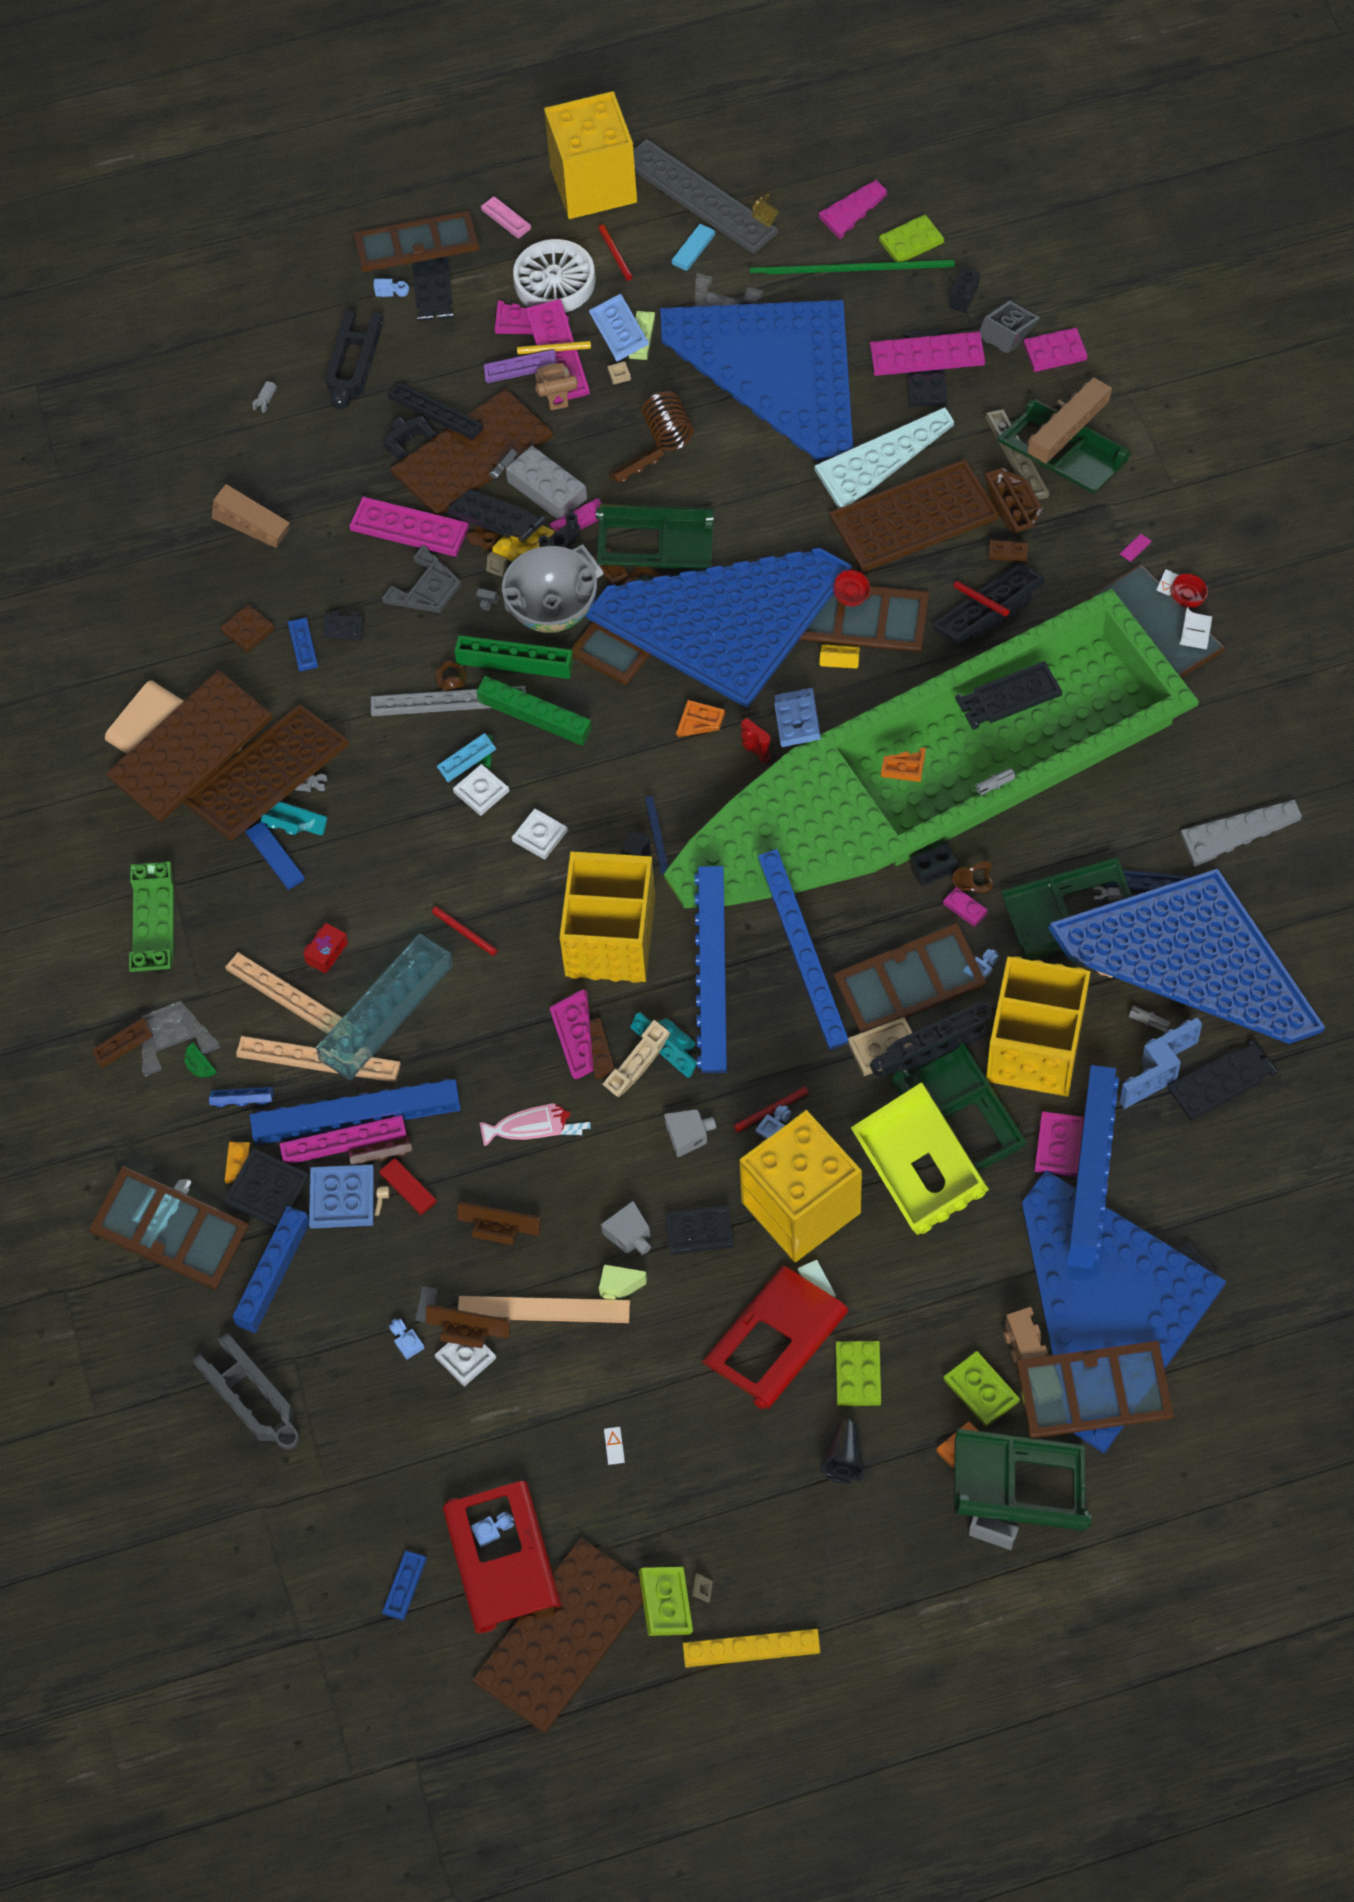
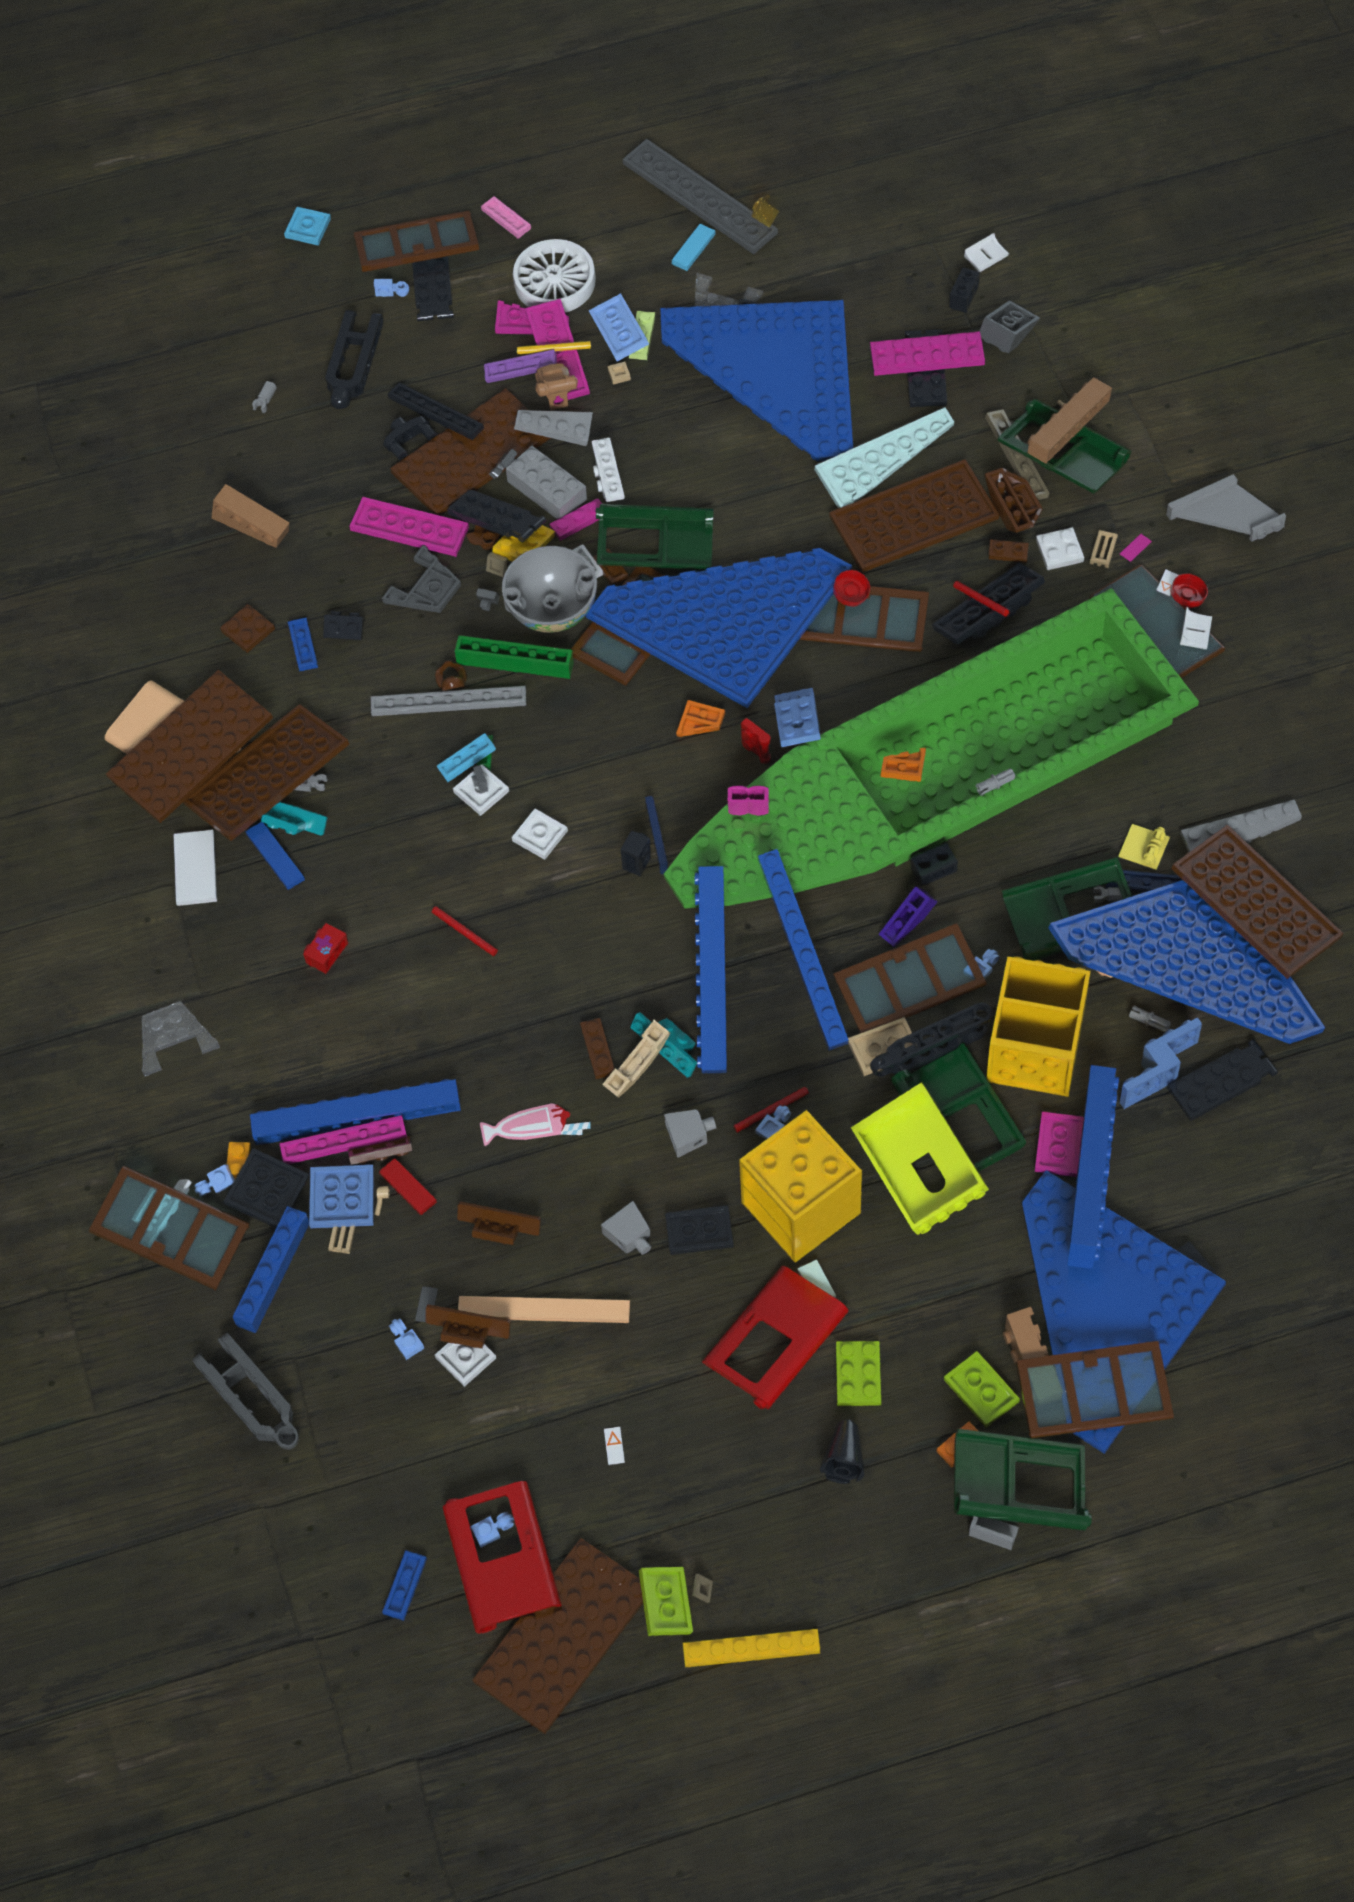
reddish brown plate [92,1018,154,1068] -> none
bright green slope [129,862,174,972] -> none
green tile [184,1042,217,1077] -> none
blue plate [209,1087,274,1107] -> none
light nougat tile [225,952,366,1050] -> none
light nougat tile [236,1036,401,1083] -> none
clear light blue brick [316,933,453,1081] -> none
green brick [476,676,592,746] -> none
black connector [538,512,580,549] -> none
yellow container [544,91,637,219] -> none
dark pink wing [549,989,594,1080] -> none
yellow container [560,852,655,983] -> none
red bar [598,225,633,281] -> none
yellowish green slope [599,1265,647,1300] -> none
reddish brown plate [608,447,664,483] -> none
reddish brown piece [641,391,694,451] -> none
green piece [750,260,954,274] -> none
dark pink wing [819,180,887,239] -> none
yellow slope [820,645,860,668] -> none
lime plate [879,214,944,262] -> none
dark pink plate [943,887,988,927] -> none
reddish brown piece [952,861,993,893] -> none
black hinge [955,661,1063,730] -> none
dark pink plate [1023,328,1087,372] -> none
none -> white tile [174,830,217,906]
none -> light blue plate [195,1165,235,1197]
none -> medium azure plate [284,207,331,246]
none -> tan tile [328,1226,356,1254]
none -> dark grey plate [471,765,488,793]
none -> light grey wing [514,410,593,446]
none -> white bracket [592,438,625,502]
none -> dark pink brick [728,786,769,816]
none -> dark purple slope [879,886,938,947]
none -> white piece [964,233,1009,272]
none -> white plate [1036,527,1084,570]
none -> tan tile [1090,530,1118,568]
none -> light yellow hinge [1118,824,1170,870]
none -> light grey piece [1166,474,1286,542]
none -> reddish brown plate [1171,825,1344,979]

